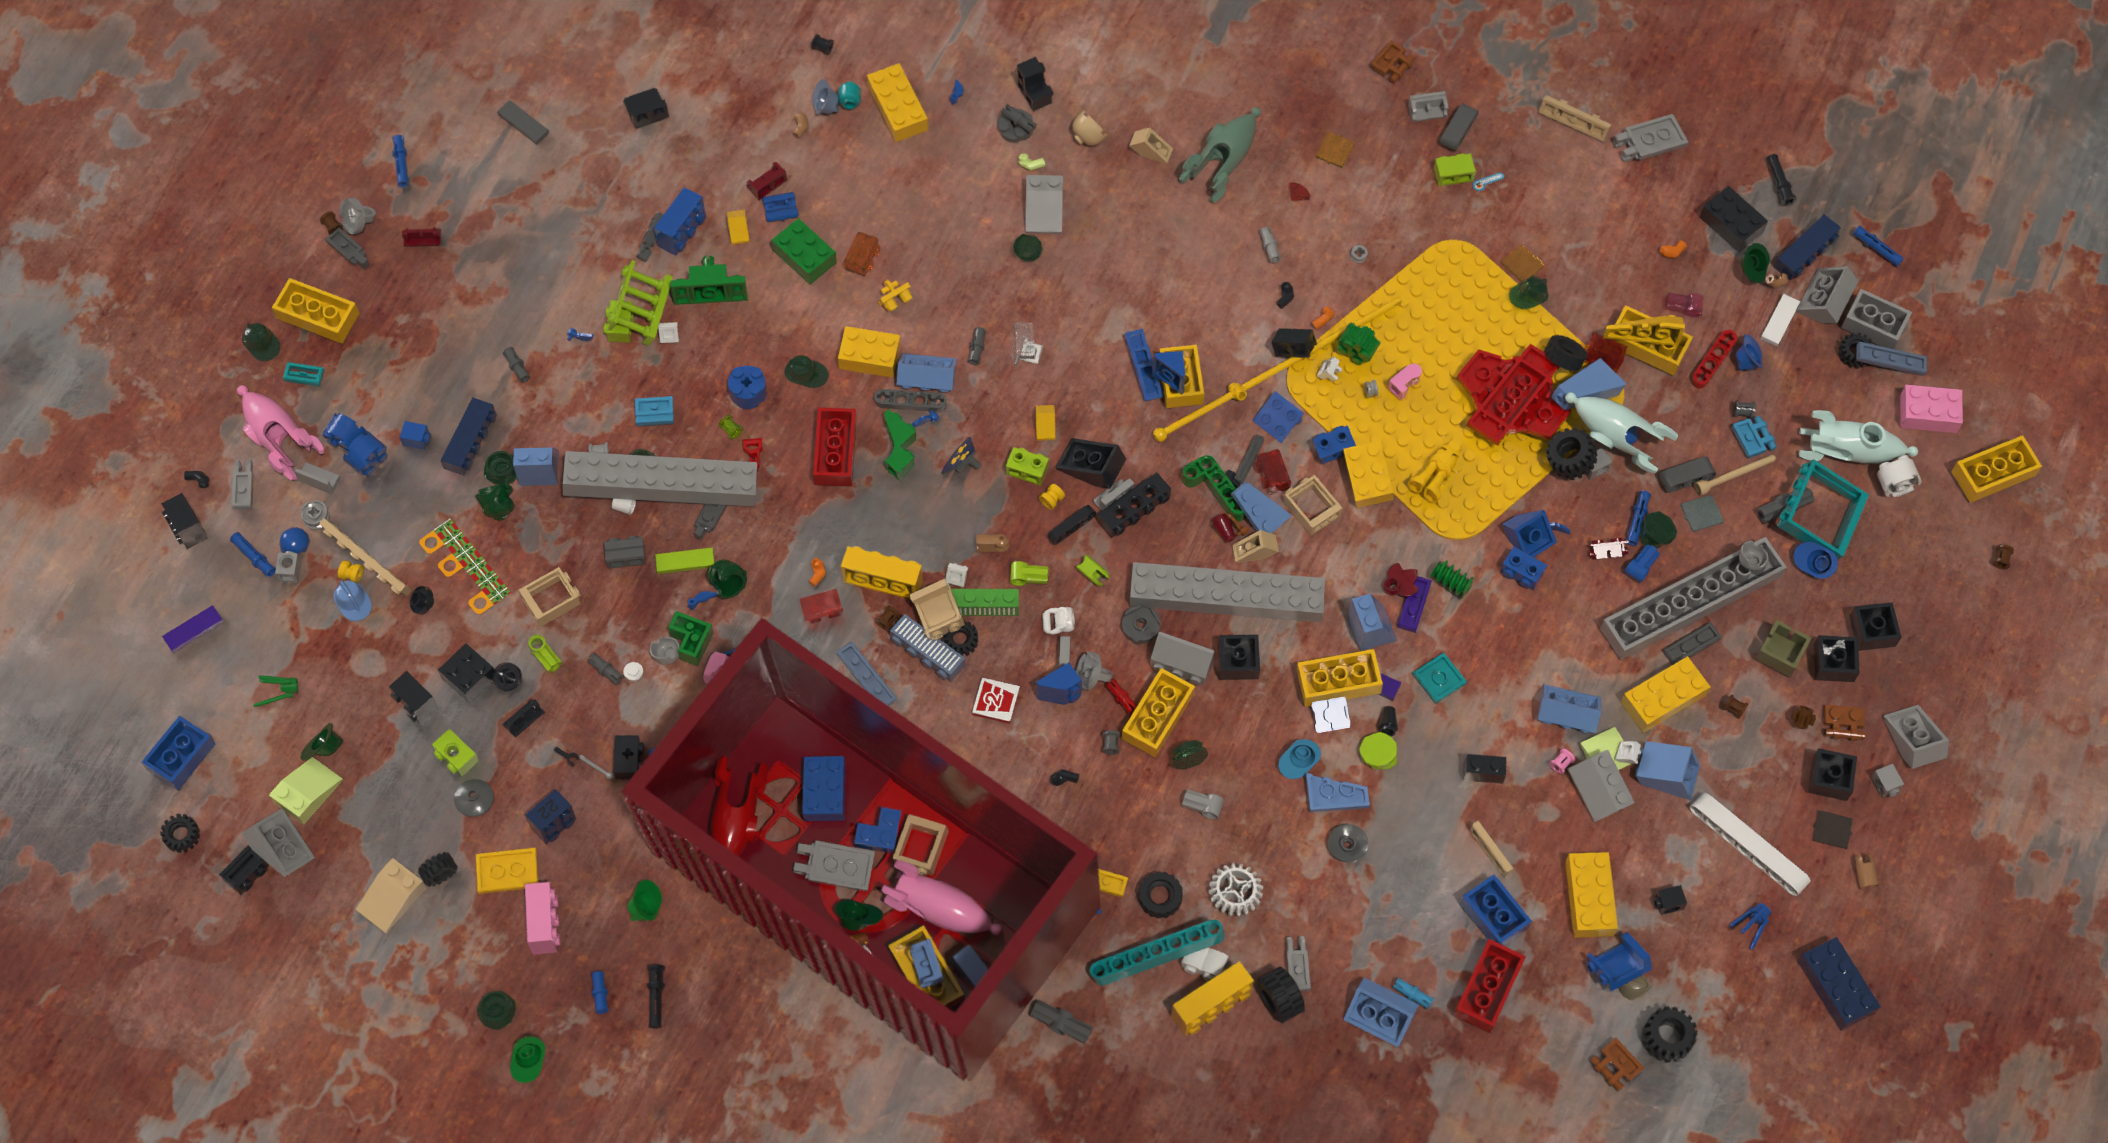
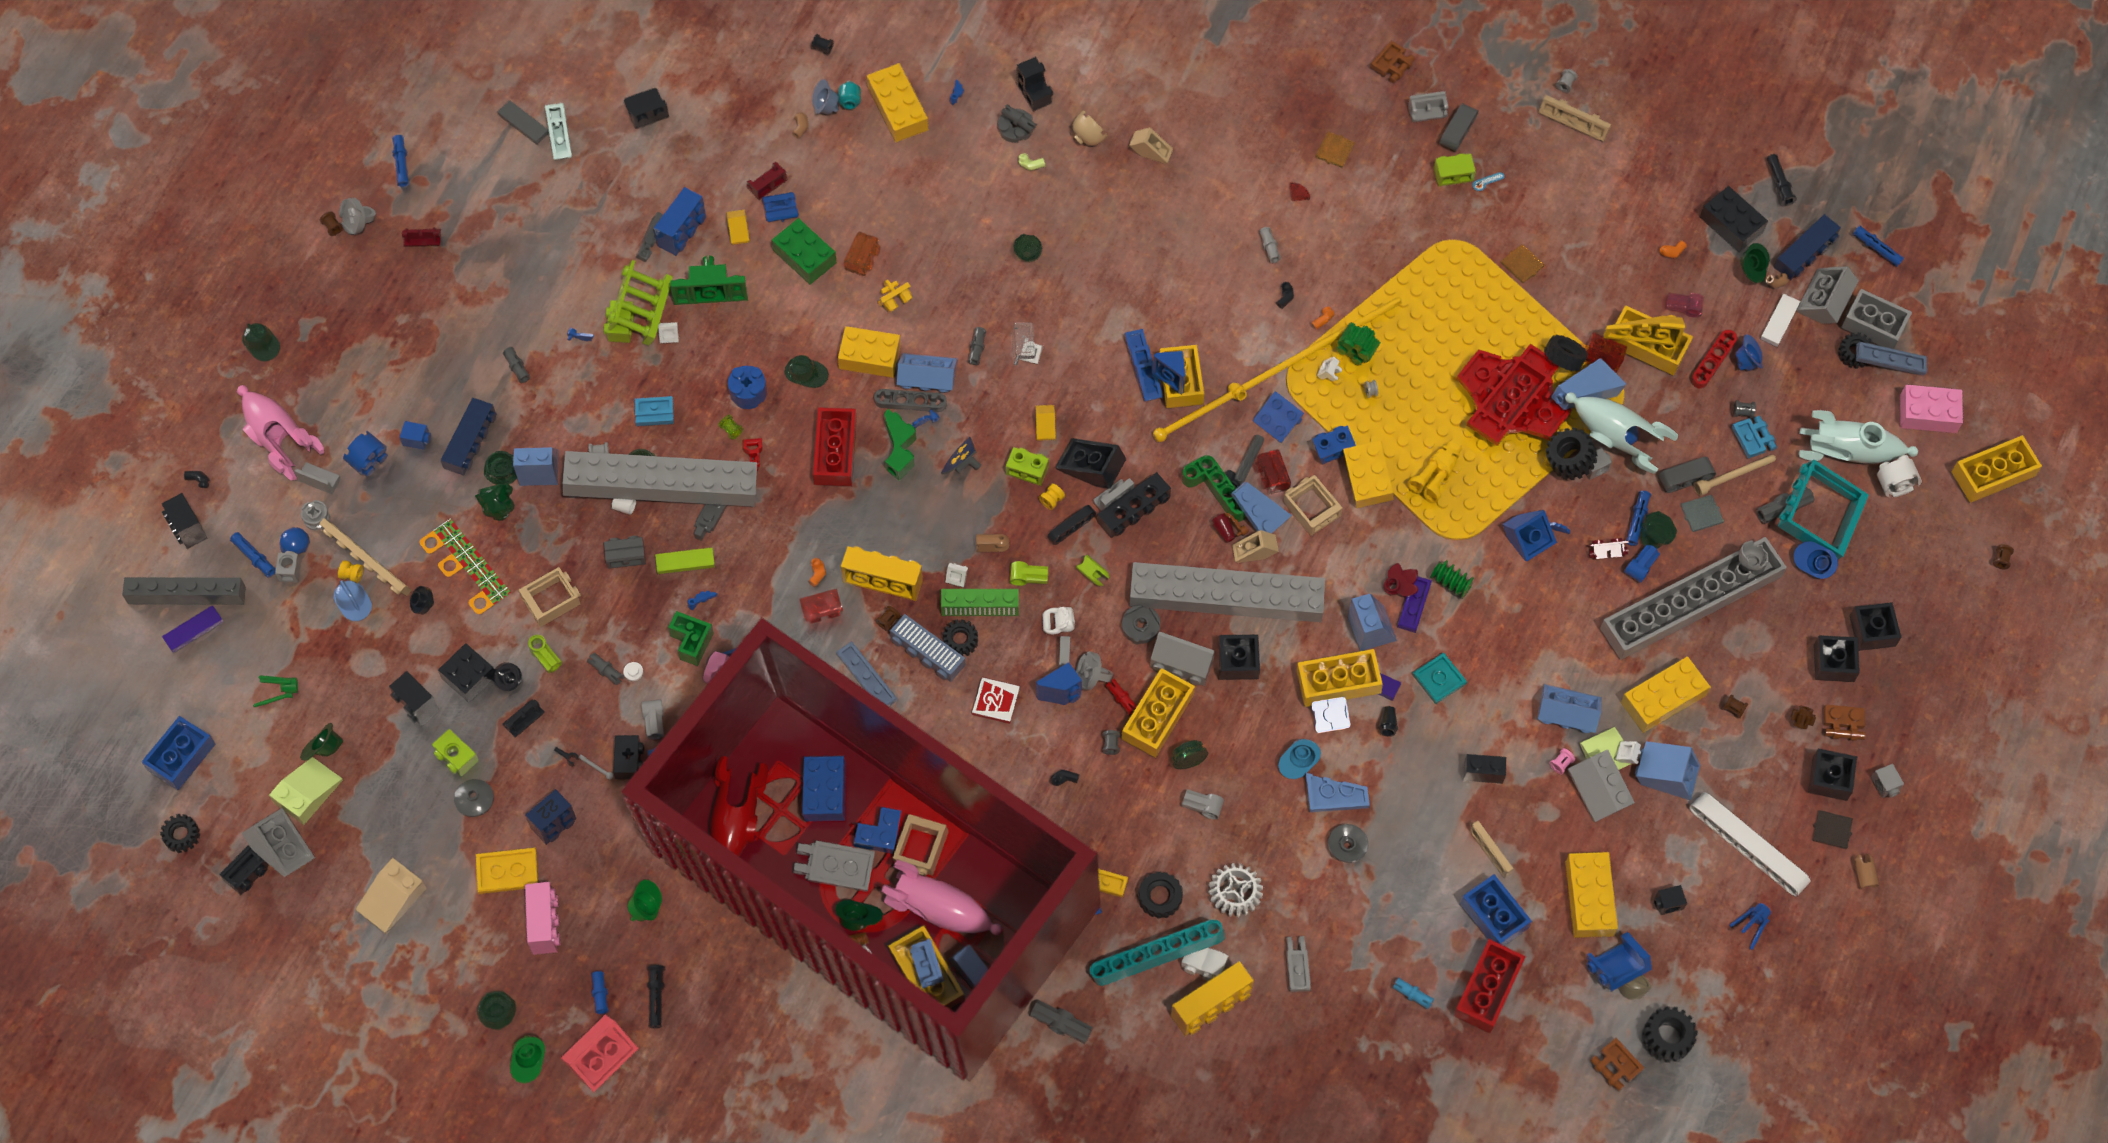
light grey hinge [231,460,253,510] -> none
yellow brick [272,278,359,344] -> none
teal tile [283,362,325,387] -> none
blue brick [322,413,367,454] -> none
dark grey hinge [325,228,370,270] -> none
black tyre [418,852,458,887] -> none
light grey hair [649,637,680,665] -> none
dark green helmet [707,559,747,600] -> none
tan panel [909,579,965,640] -> none
light grey slope [1025,175,1063,234] -> none
sand green piece [1179,107,1261,203] -> none
black tyre [1257,966,1305,1023] -> none
black hinge [1271,328,1317,358] -> none
medium blue slope [1343,977,1419,1047] -> none
light grey bush [1350,245,1368,263] -> none
lime hat [1359,732,1397,770] -> none
bright pink leg [1388,364,1422,400] -> none
blue brick [1500,547,1547,590] -> none
clear green piece [1509,276,1549,309] -> none
light grey tile [1612,114,1688,162] -> none
dark grey tile [1663,622,1722,665] -> none
olive piece [1755,620,1812,677] -> none
dark blue brick [1797,937,1881,1031] -> none
light grey slope [1883,705,1949,769] -> none
none -> dark grey brick [122,577,246,605]
none -> light aqua slope [545,103,572,160]
none -> coral slope [561,1015,639,1092]
none -> light grey piece [642,699,664,740]
none -> light grey bush [1556,69,1578,93]

